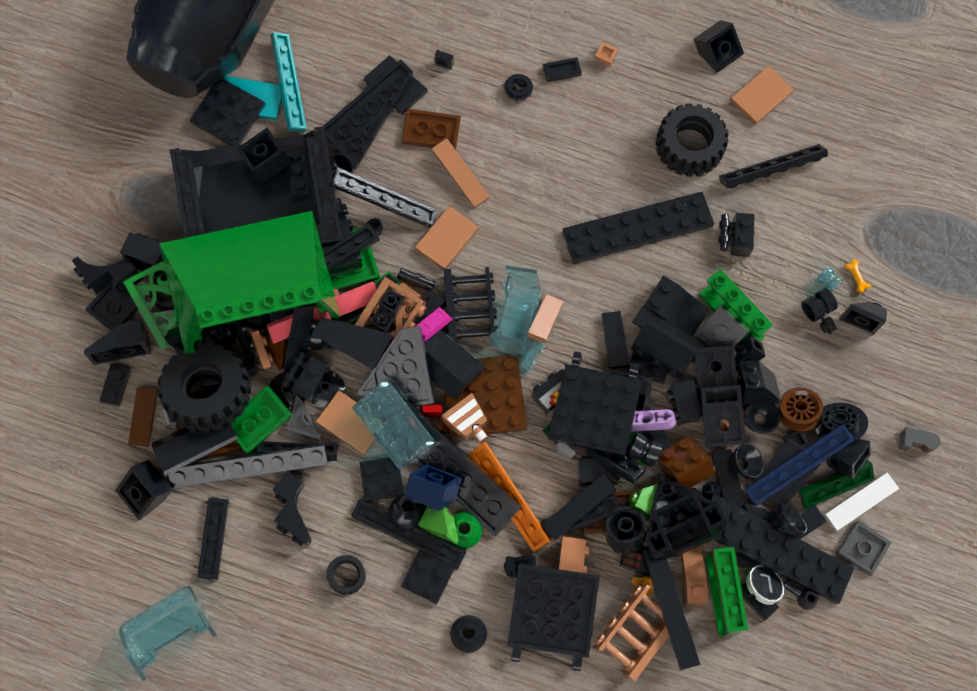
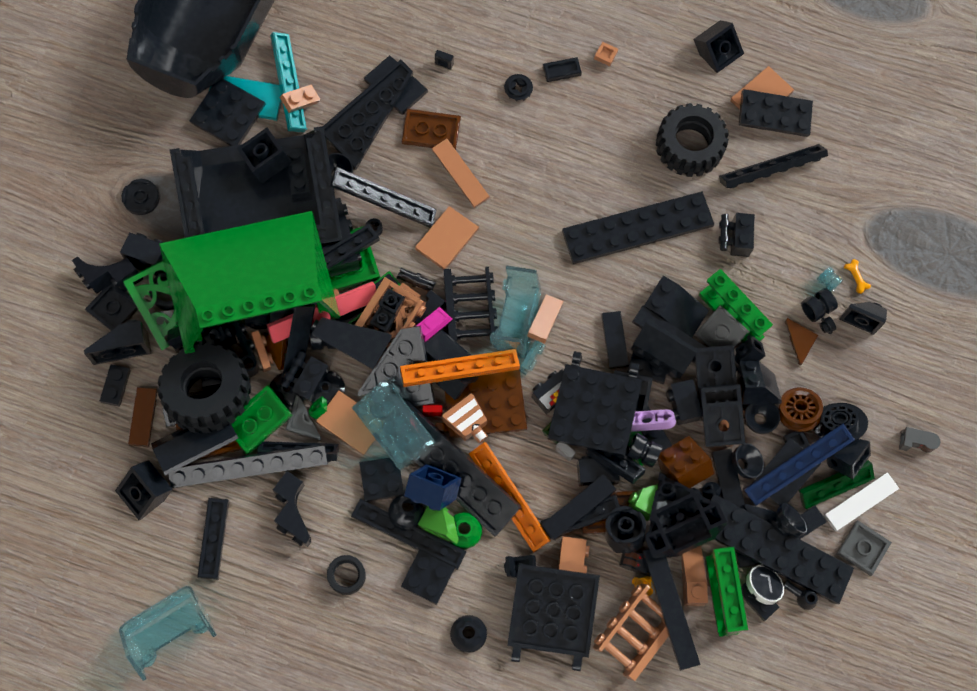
none -> black tile [121,179,160,215]
none -> plate [280,84,320,113]
none -> green tile [308,396,327,419]
none -> orange plate [400,349,520,387]
none -> black plate [738,89,813,137]
none -> reddish brown tile [785,318,818,366]

